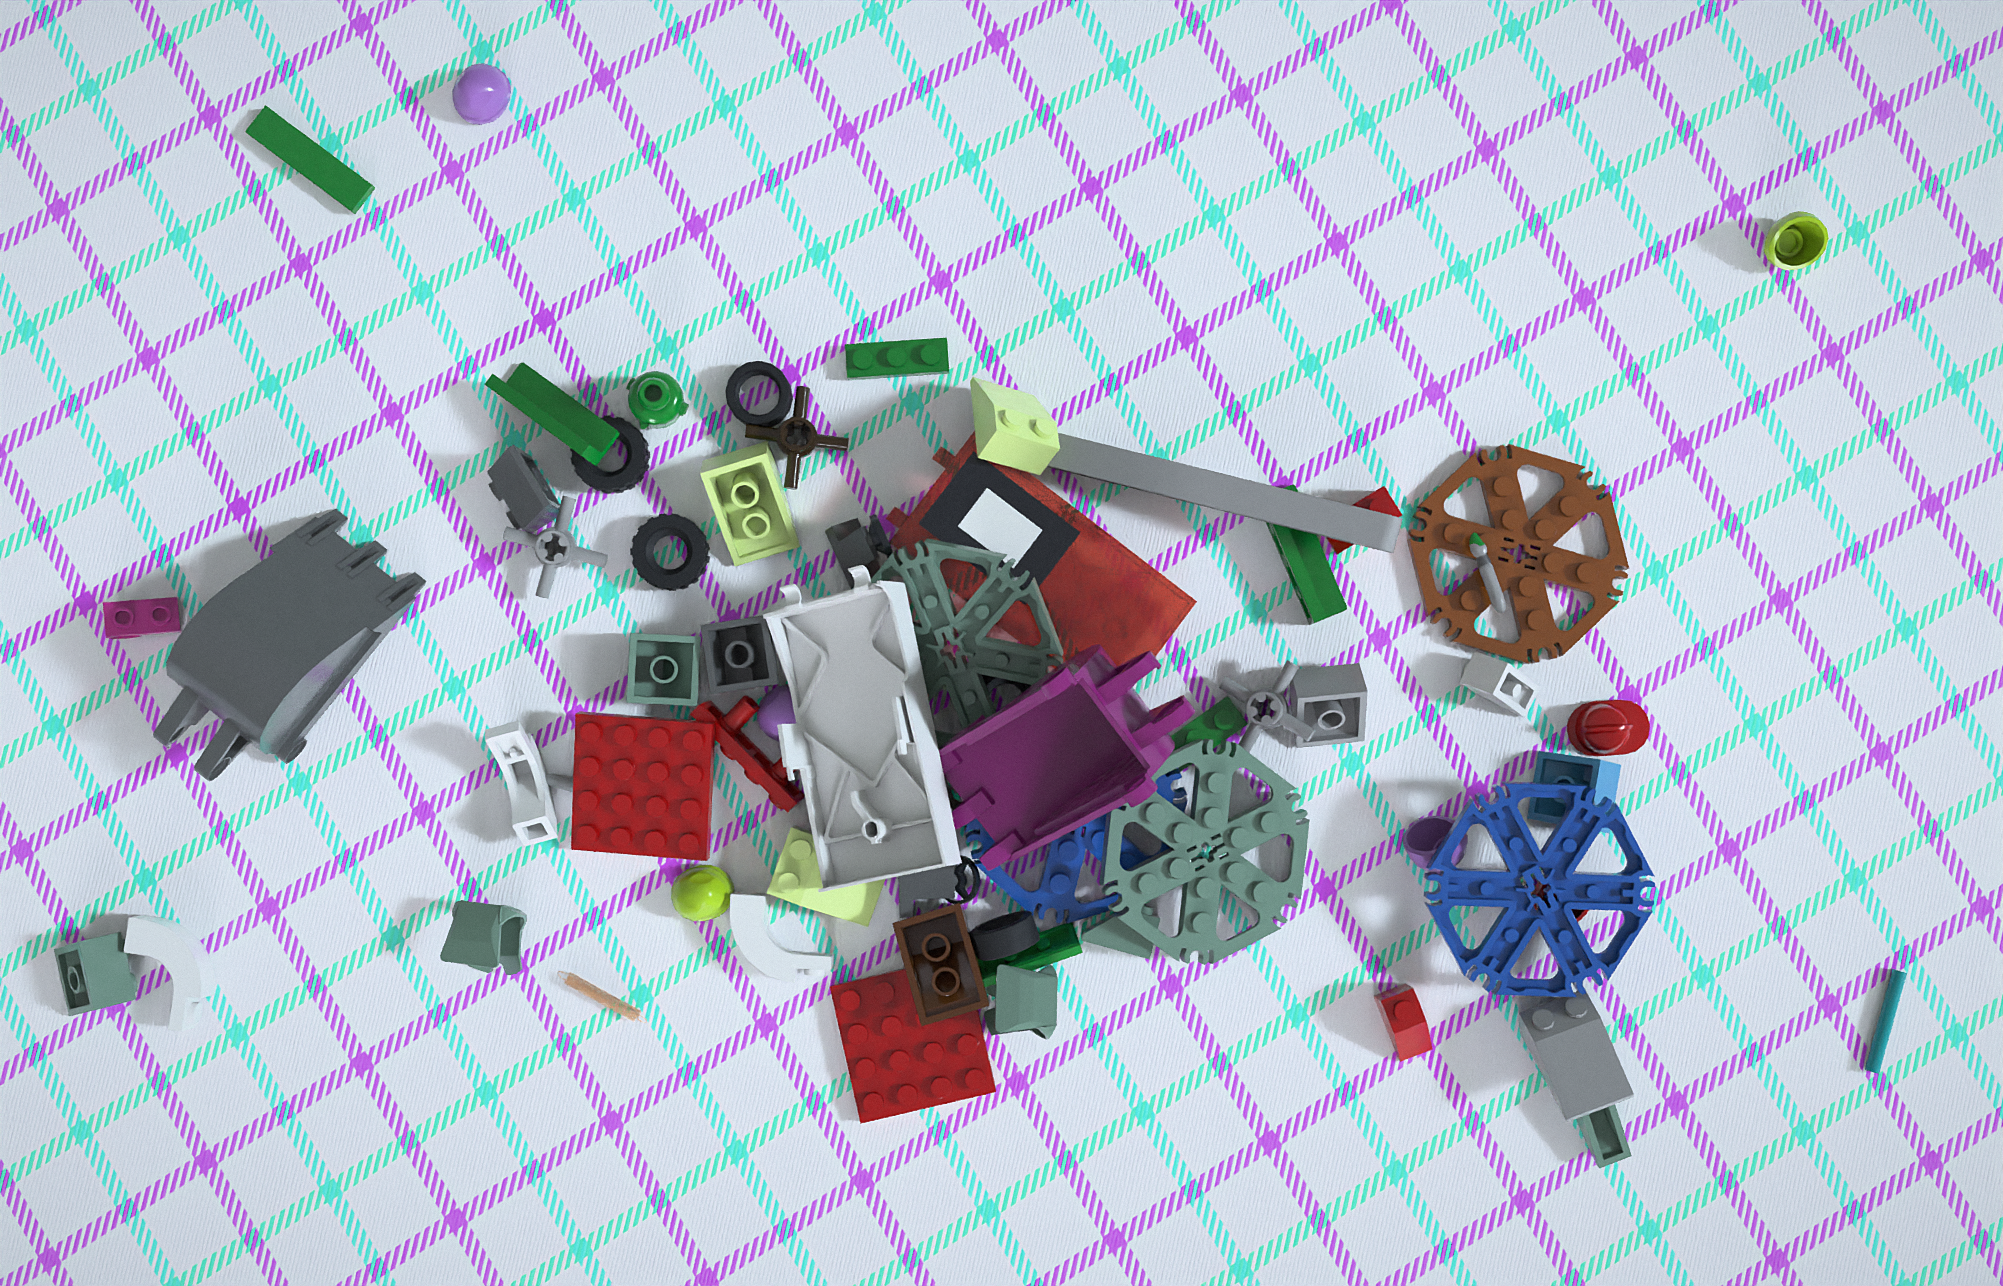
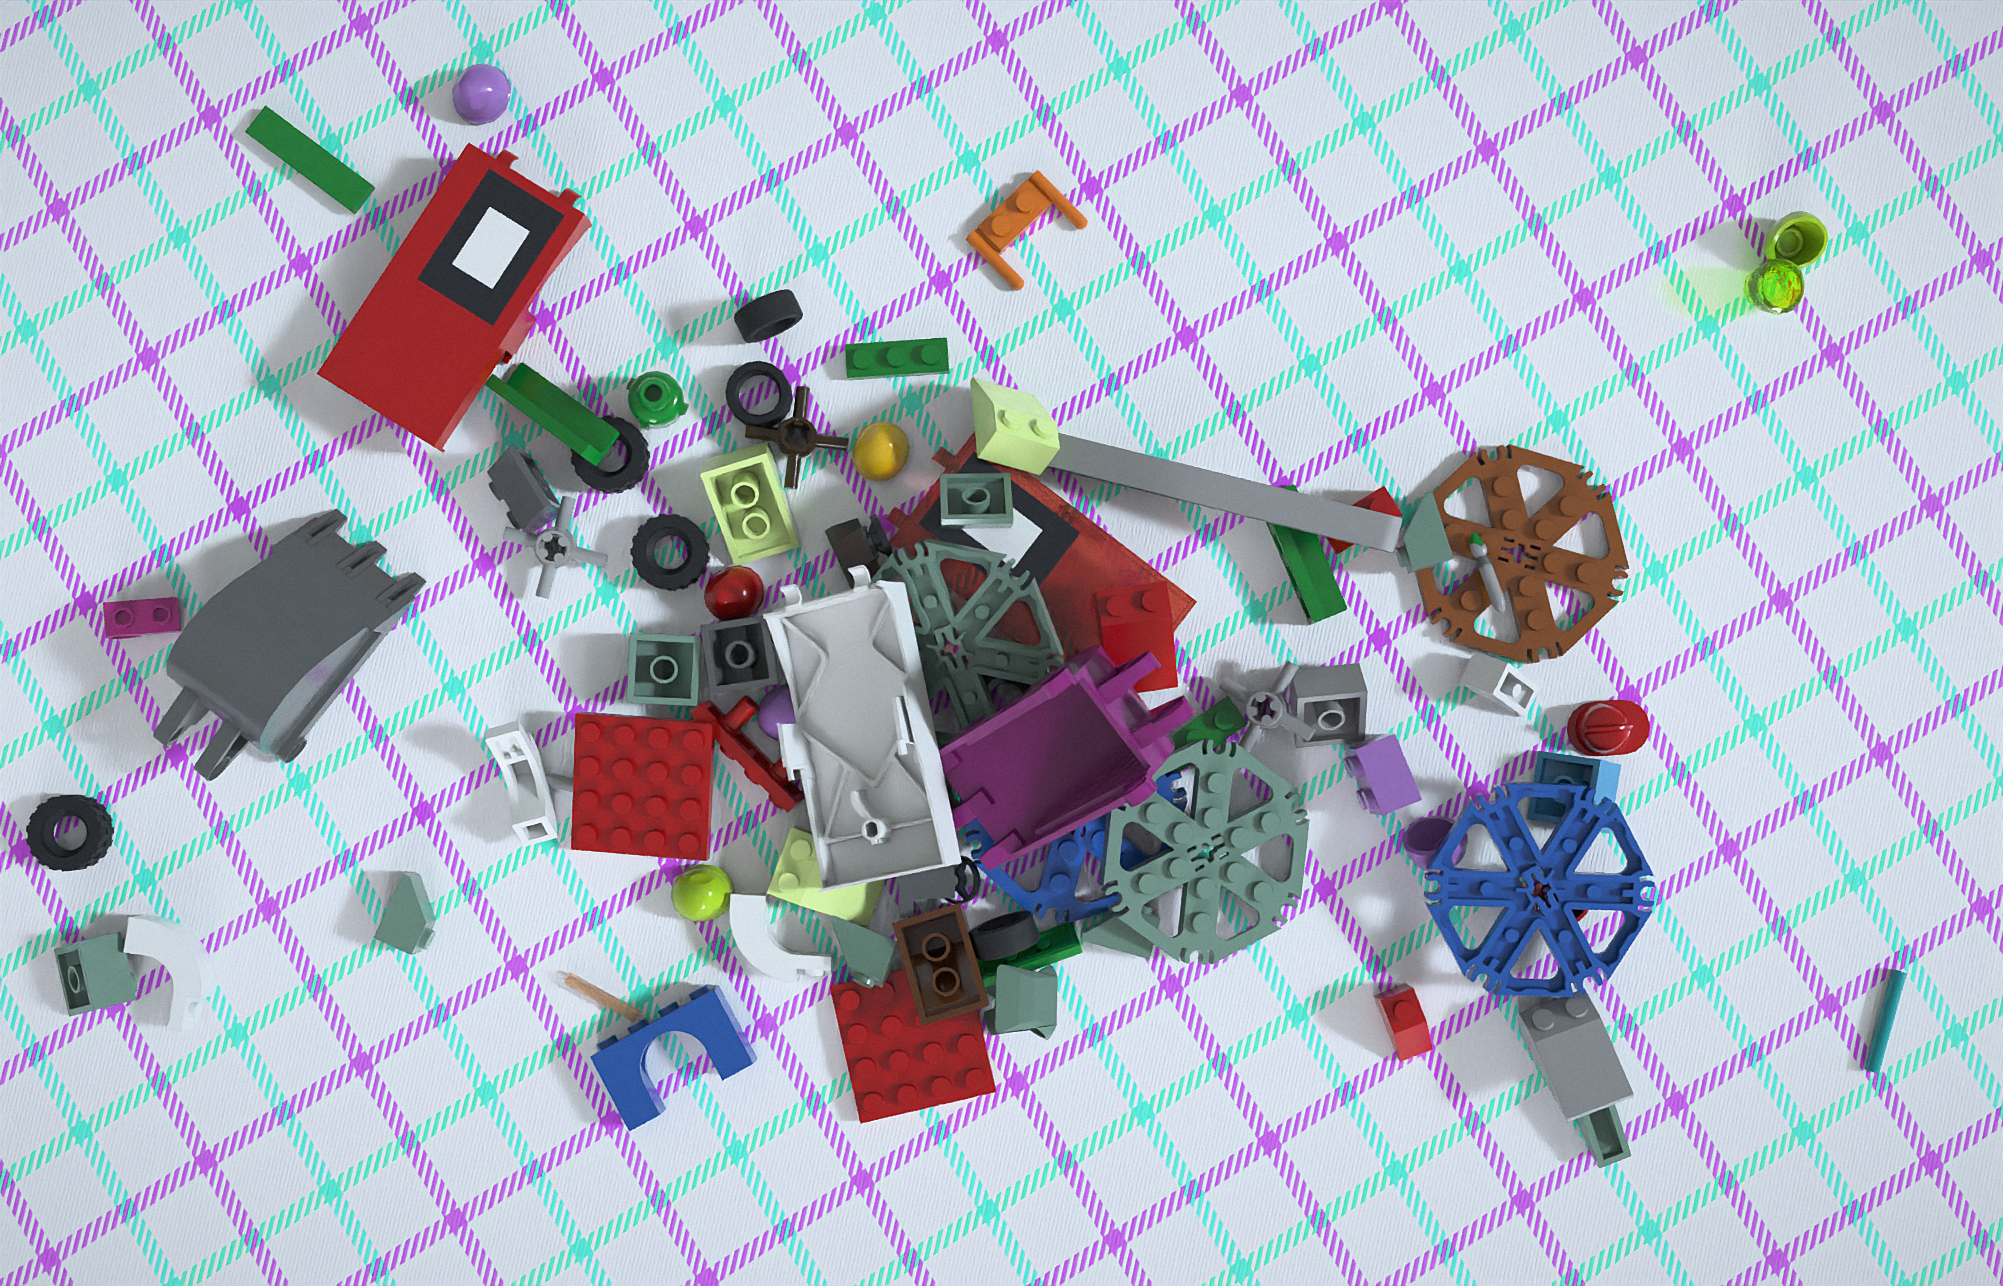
sand green piece [440,900,527,975] -> none
none -> black tyre [26,795,114,872]
none -> red piece [317,142,592,453]
none -> sand green slope [373,872,436,955]
none -> blue arch [590,984,758,1132]
none -> red hat [704,565,765,621]
none -> black tyre [734,289,803,343]
none -> sand green slope [831,915,900,989]
none -> yellow hat [853,421,910,482]
none -> sand green slope [940,473,1014,529]
none -> orange plate [965,170,1088,291]
none -> red slope [1092,581,1178,693]
none -> medium lavender brick [1343,734,1422,816]
none -> sand green slope [1395,492,1454,574]
none -> clear neon green hat [1742,258,1805,315]

